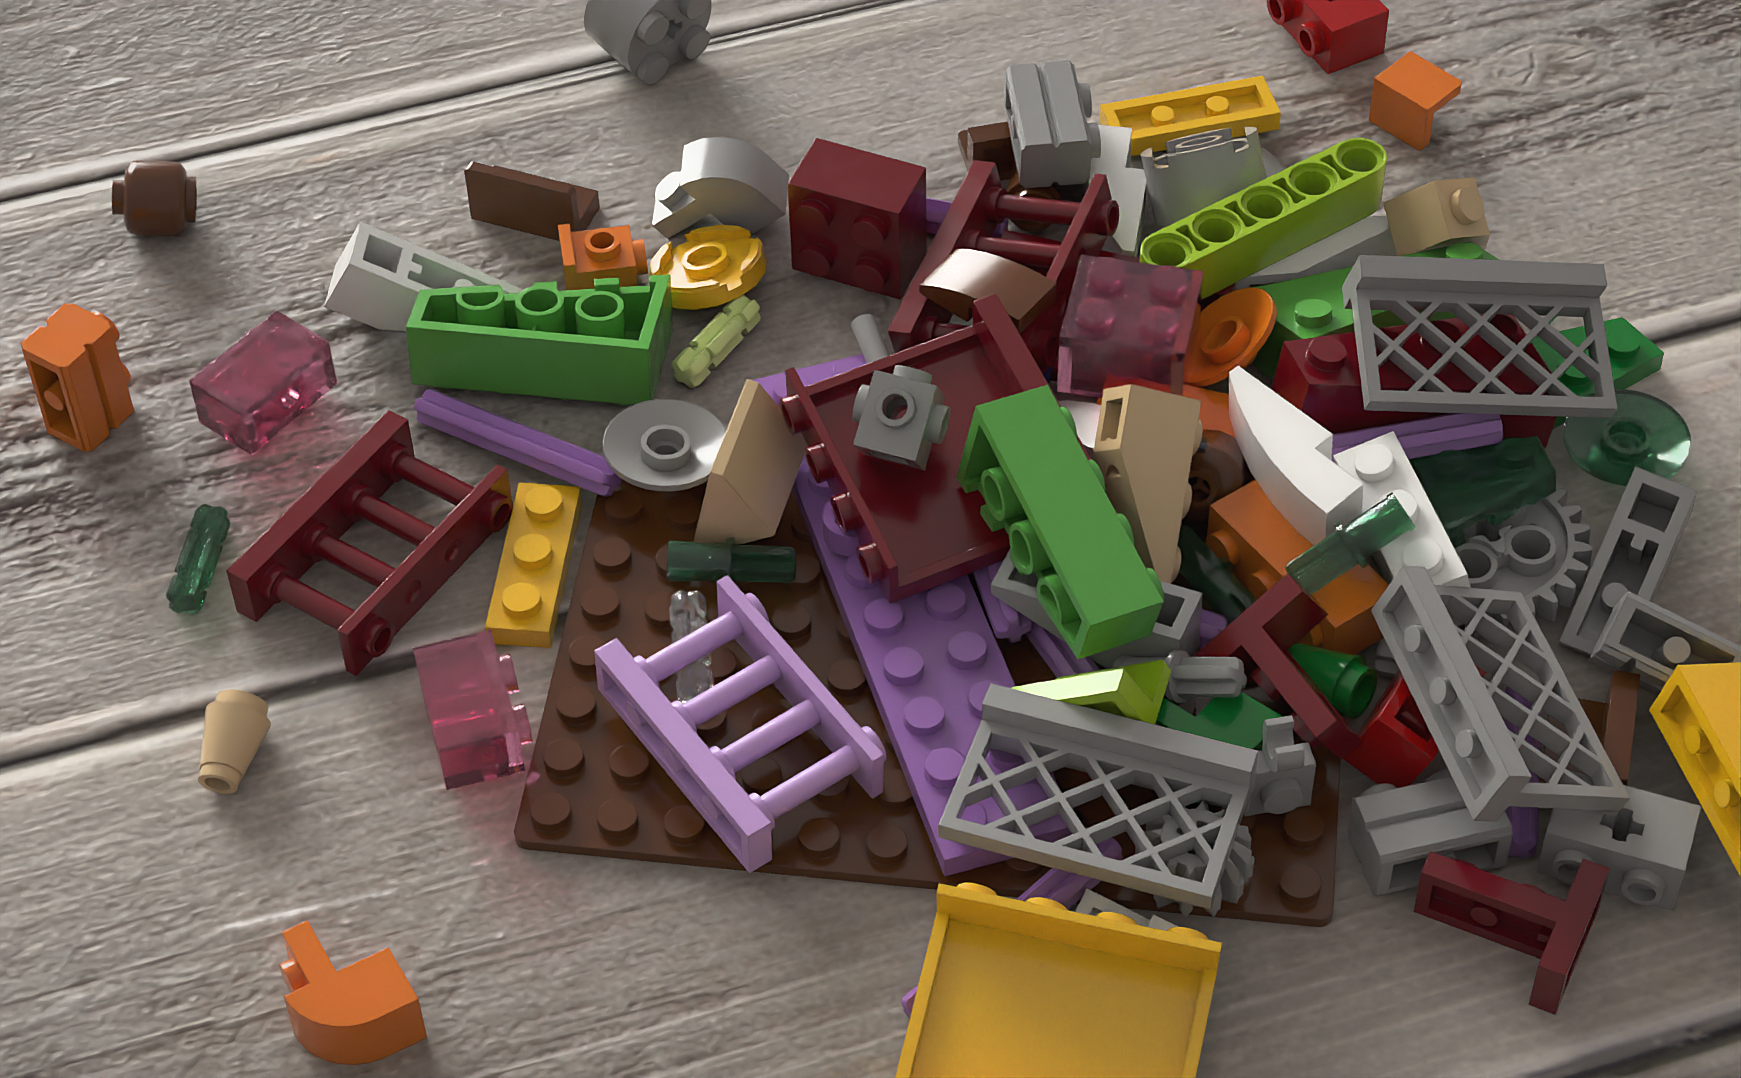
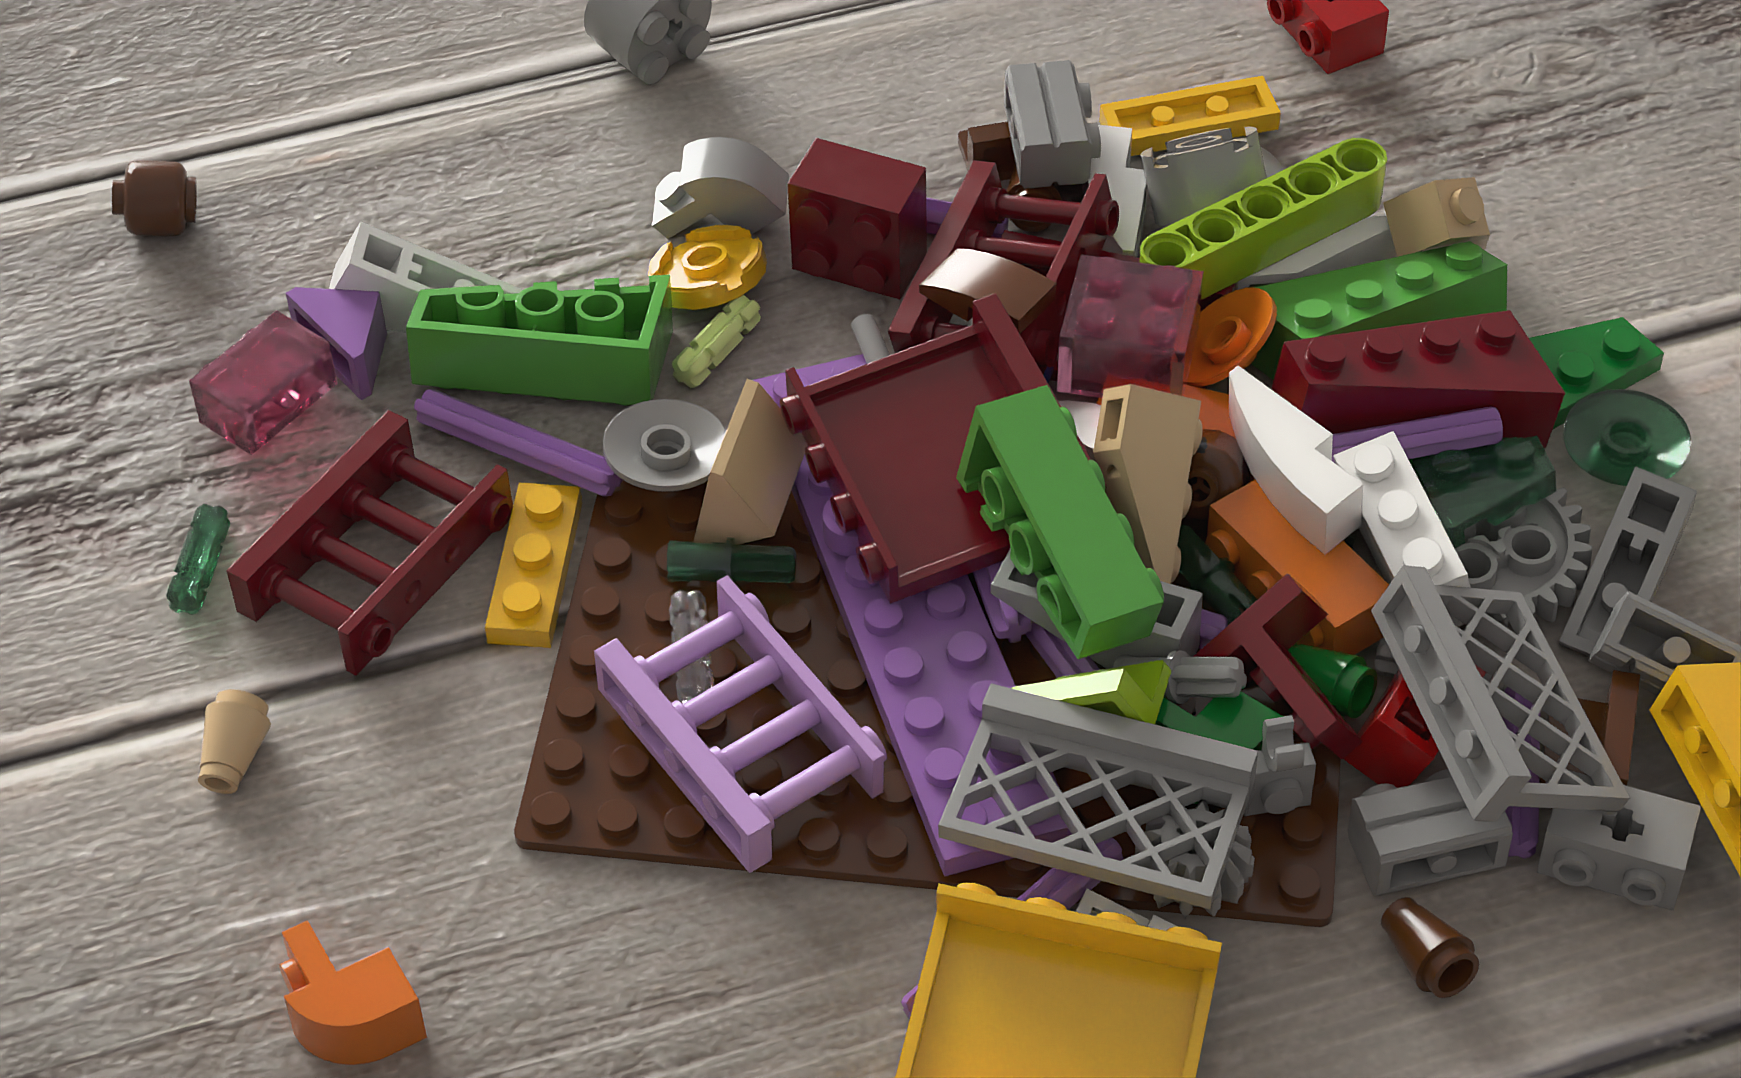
orange brick [20,303,135,452] -> none
clear pink brick [413,630,533,790] -> none
reddish brown panel [464,162,600,241] -> none
orange brick [558,224,648,290] -> none
light grey brick [852,365,951,471] -> none
clear green axle [1285,492,1416,594] -> none
light grey fence [1342,255,1618,418] -> none
orange panel [1369,51,1462,151] -> none
dark red bracket [1413,851,1610,1015] -> none
none -> medium lavender slope [286,287,387,400]
none -> reddish brown cone [1381,897,1479,998]

